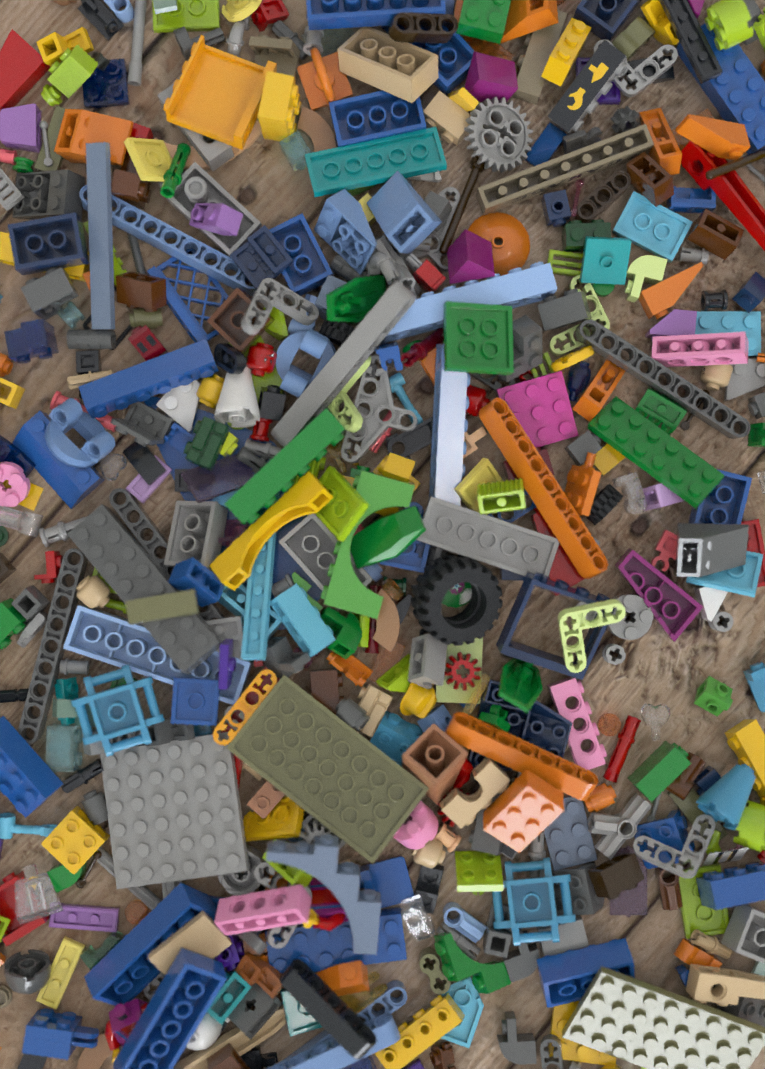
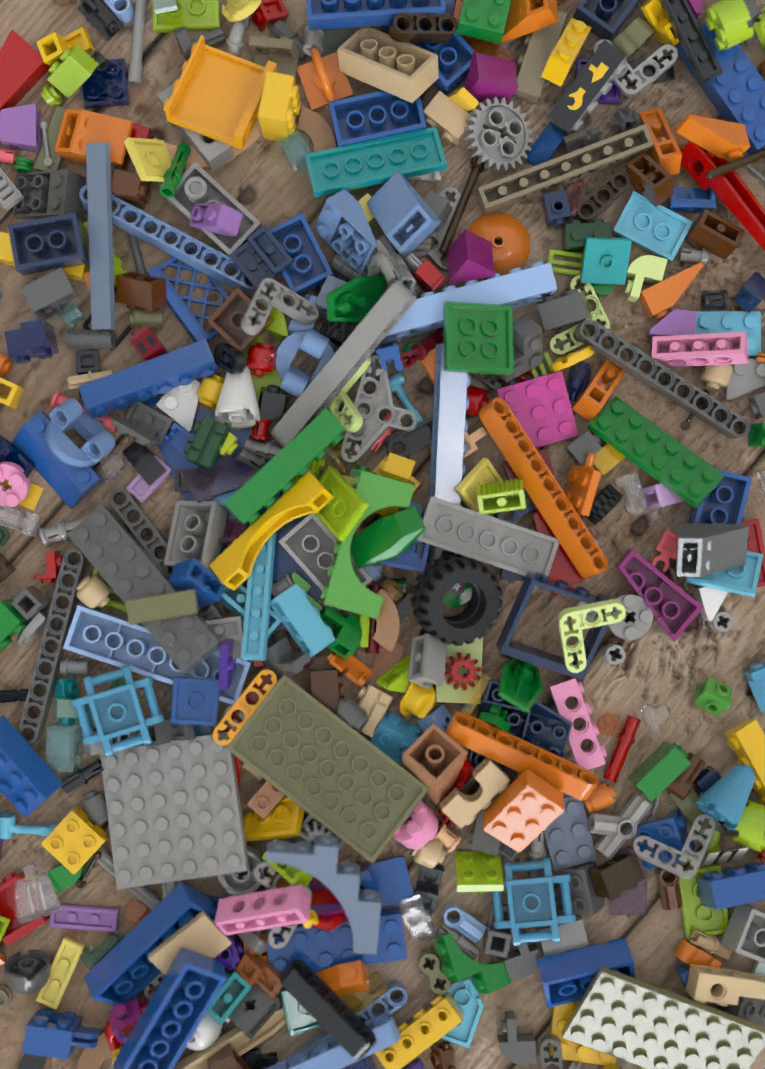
green plate [635,387,687,435] -> none

